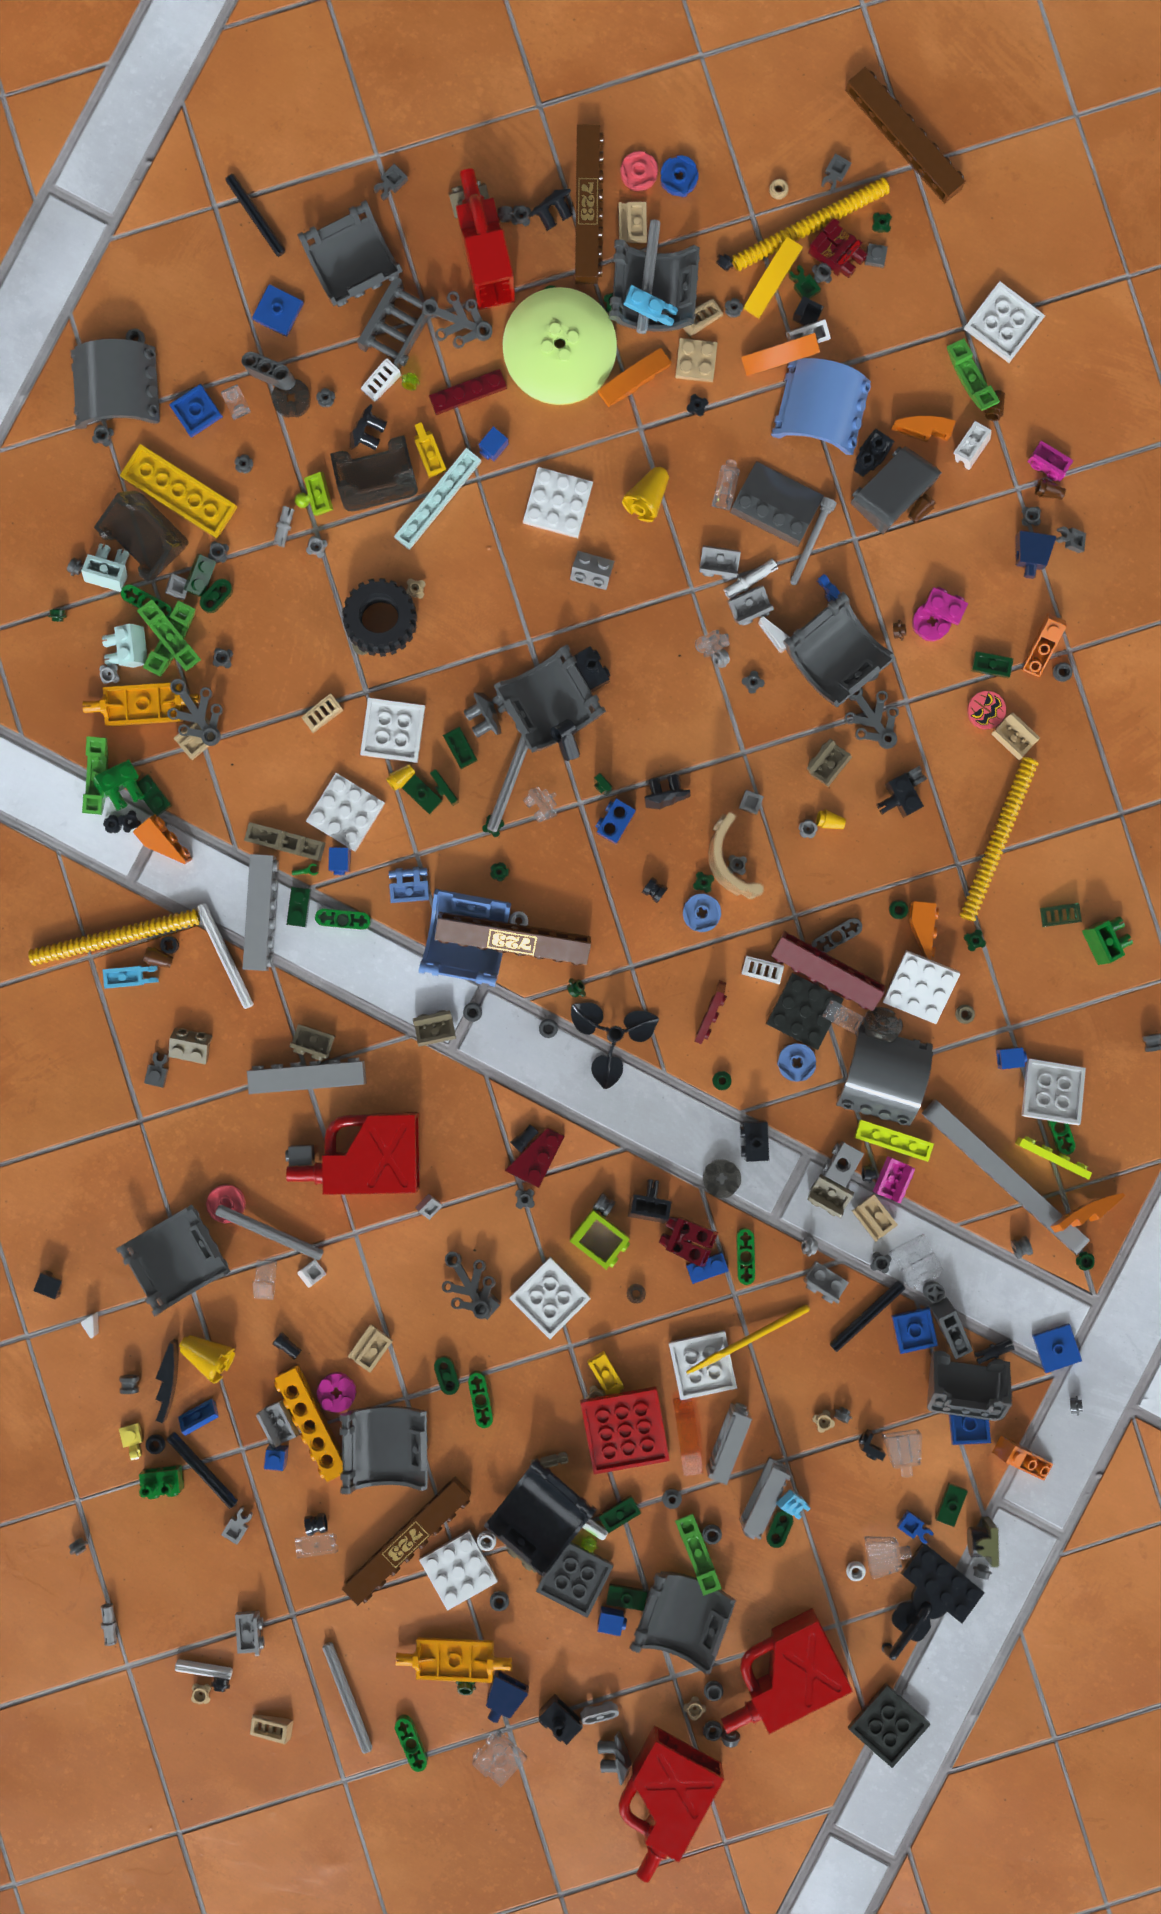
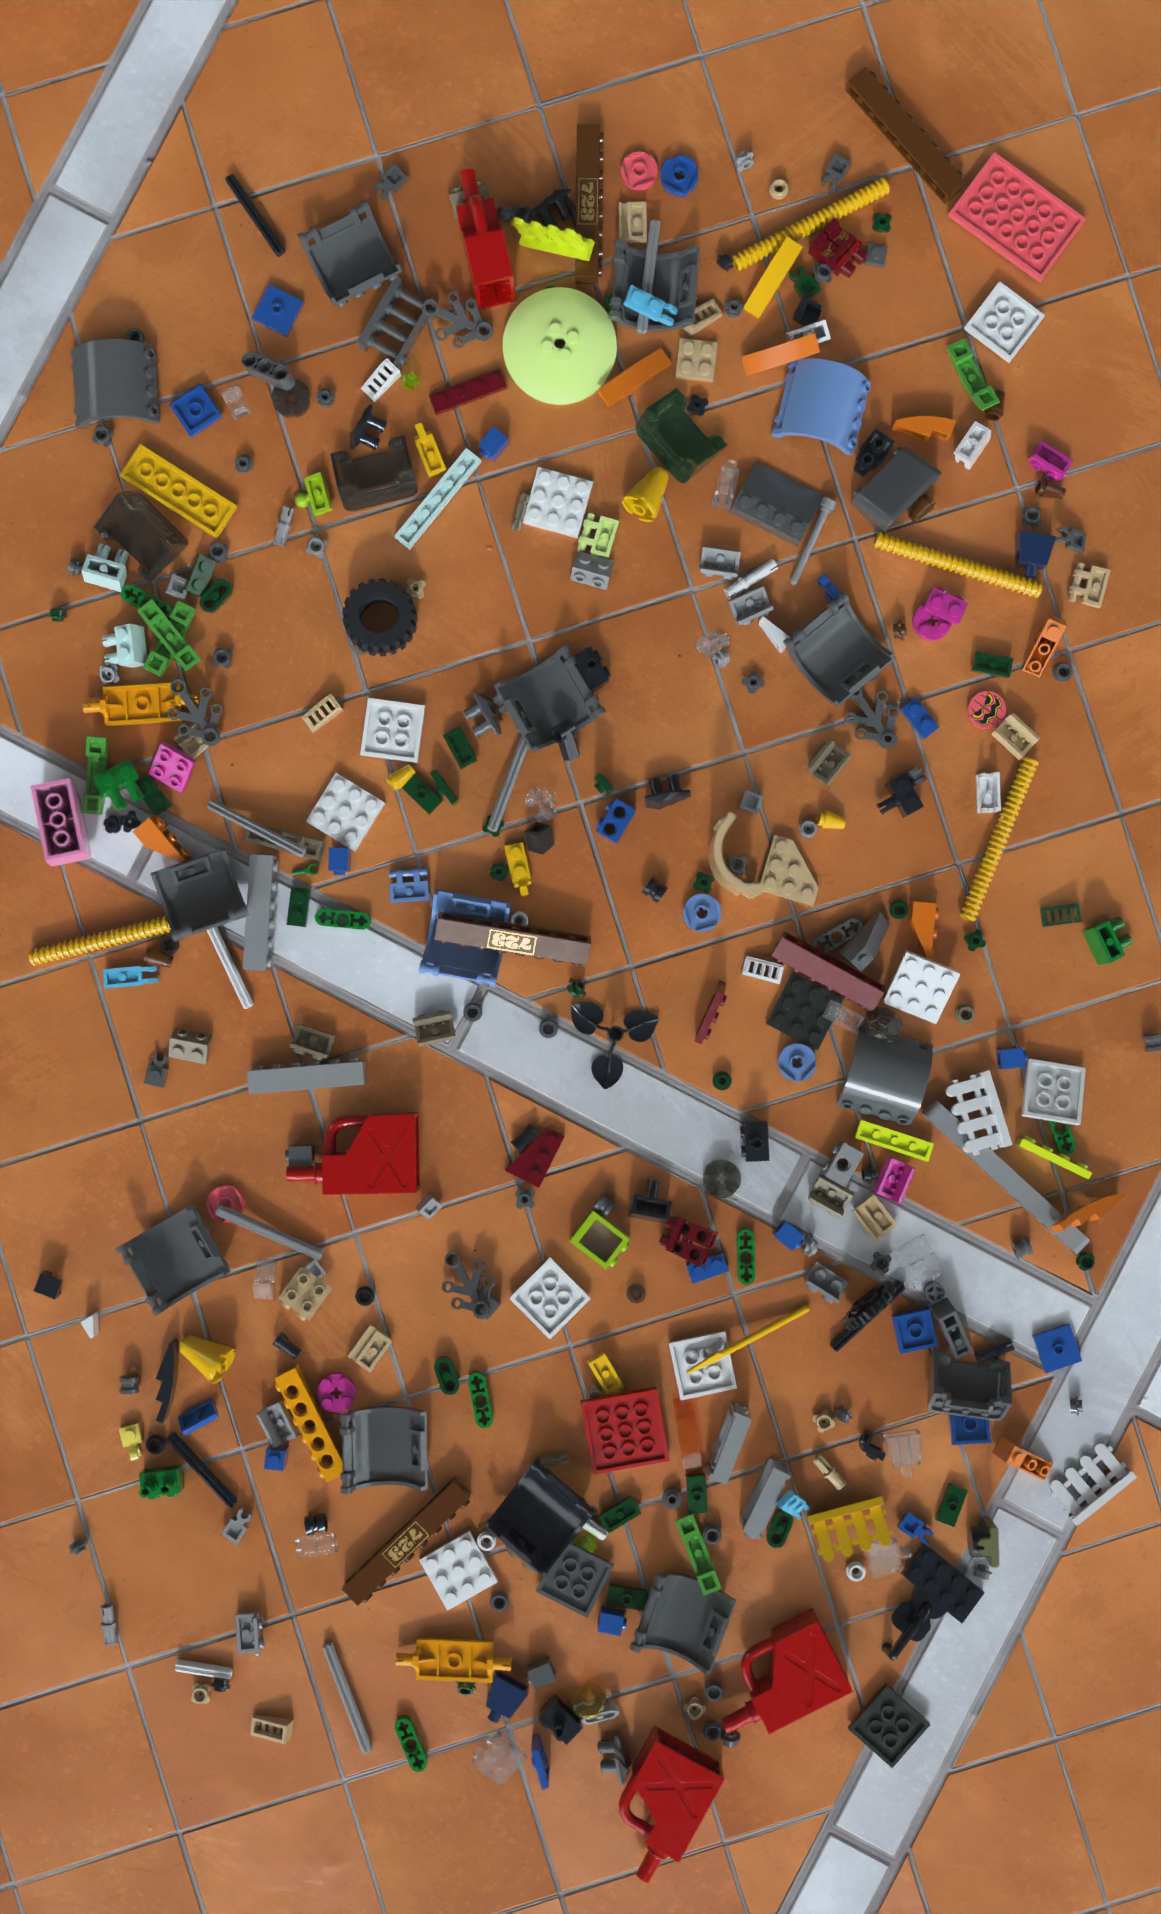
none -> bright pink brick [30,778,91,867]
none -> dark pink plate [149,741,197,793]
none -> dark grey hinge [150,848,250,941]
none -> light grey axle [207,800,307,857]
none -> tan bracket [278,1267,331,1321]
none -> black plate [355,1286,375,1306]
none -> yellow hinge [504,842,531,896]
none -> neon yellow fence [510,217,595,261]
none -> dark tan axle [511,493,530,531]
none -> black panel [524,822,554,855]
none -> dark grey brick [525,1656,556,1689]
none -> blue plate [531,1734,550,1790]
none -> clear yellow piece [571,1683,606,1719]
none -> yellowish green plate [577,513,619,559]
none -> clear green windscreen [635,388,727,483]
none -> dark green plate [686,1473,708,1514]
none -> light grey plate [735,150,754,171]
none -> tan plate [759,835,819,906]
none -> blue brick [772,1219,804,1251]
none -> yellow fence [807,1496,893,1562]
none -> tan axle [813,1454,846,1490]
none -> dark grey slope [839,911,890,972]
none -> black gear [842,1280,897,1330]
none -> yellow piece [874,531,1043,598]
none -> blue plate [900,698,939,740]
none -> white fence [946,1070,1013,1156]
none -> coral plate [948,152,1086,283]
none -> white hinge [976,772,1001,813]
none -> white fence [1050,1443,1137,1526]
none -> tan plate [1068,563,1111,608]

